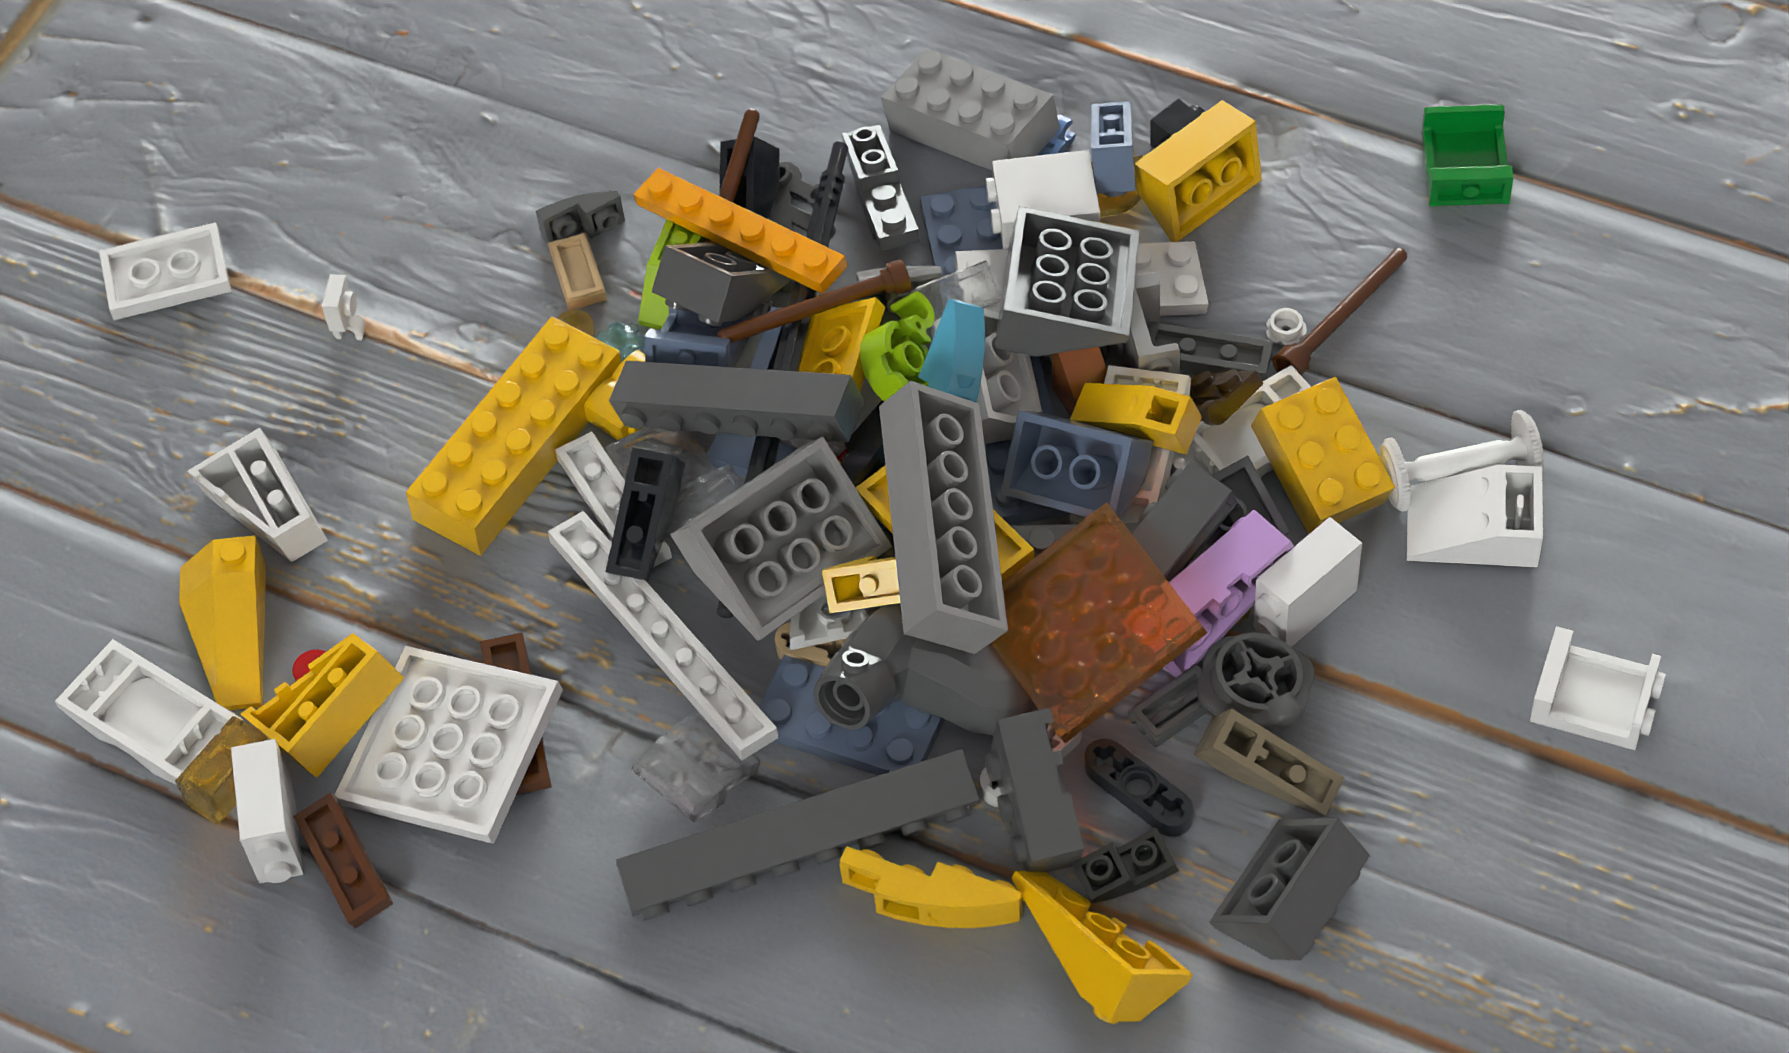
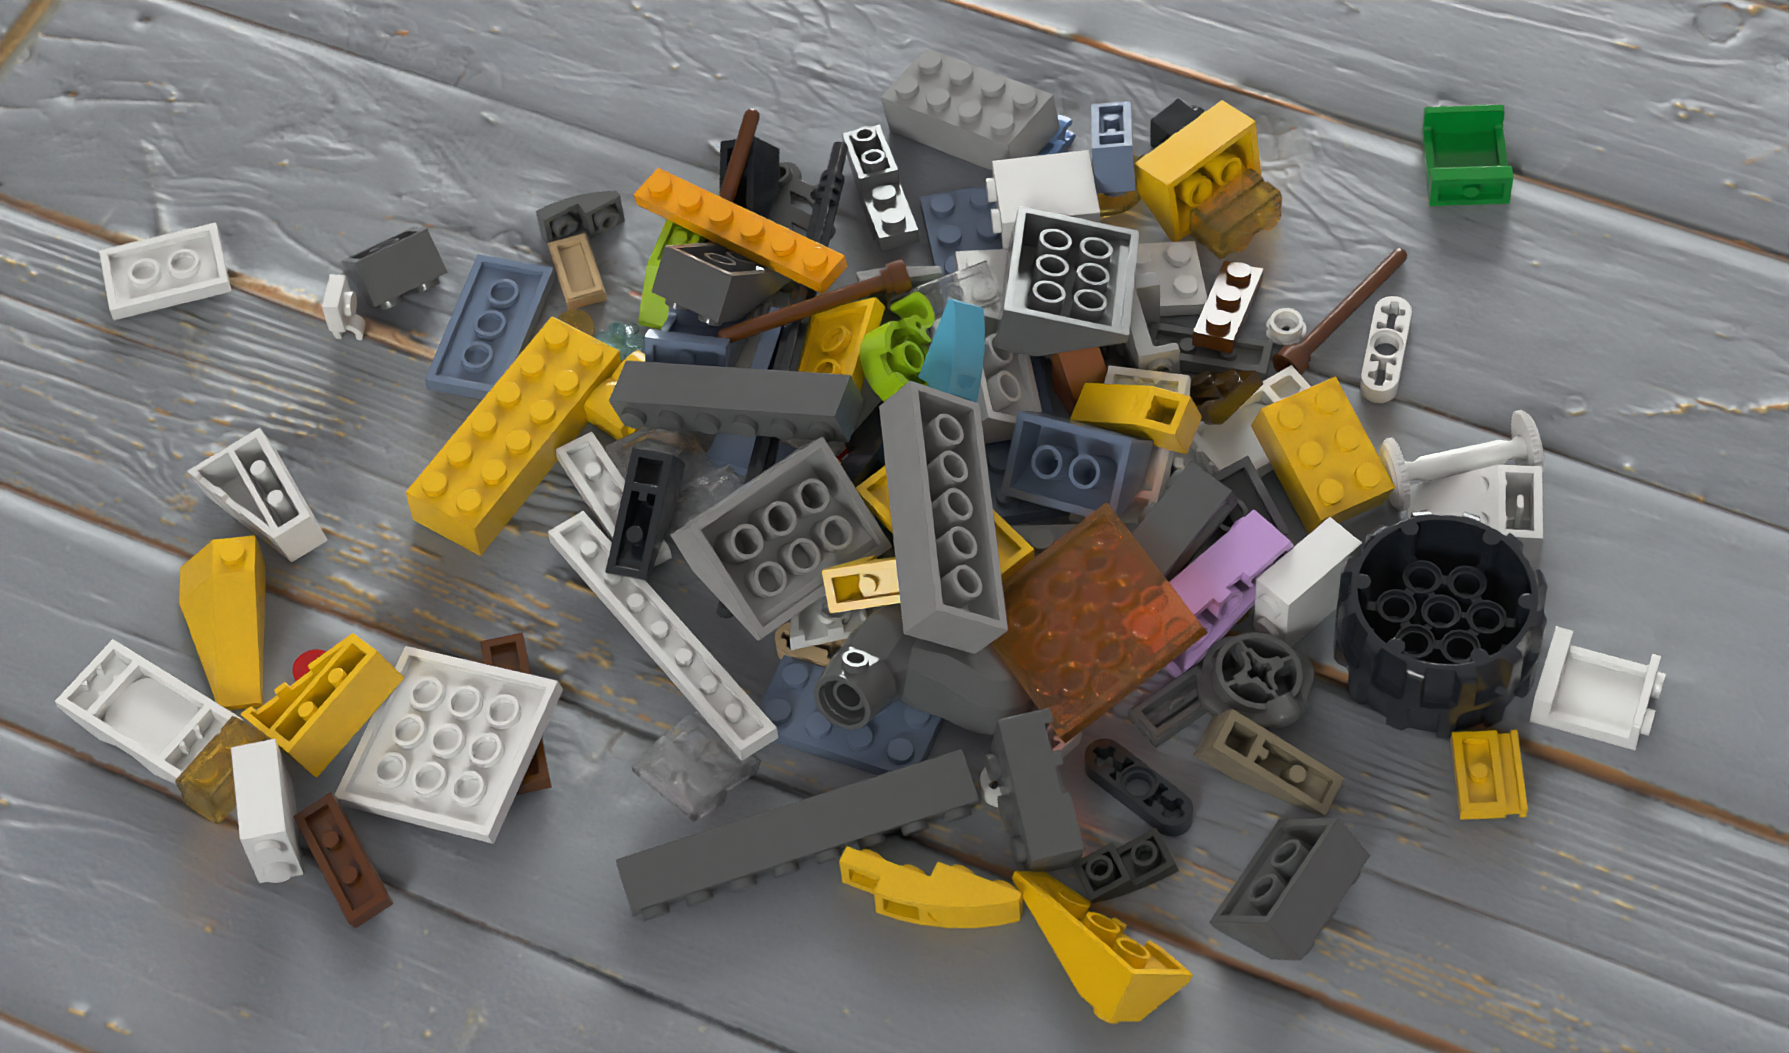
none -> dark grey slope [342,227,448,310]
none -> sand blue plate [425,254,555,400]
none -> clear yellow brick [1189,167,1282,260]
none -> plate [1192,261,1263,353]
none -> black wheel [1333,510,1548,738]
none -> white beam [1360,296,1412,403]
none -> yellow plate [1450,730,1528,820]

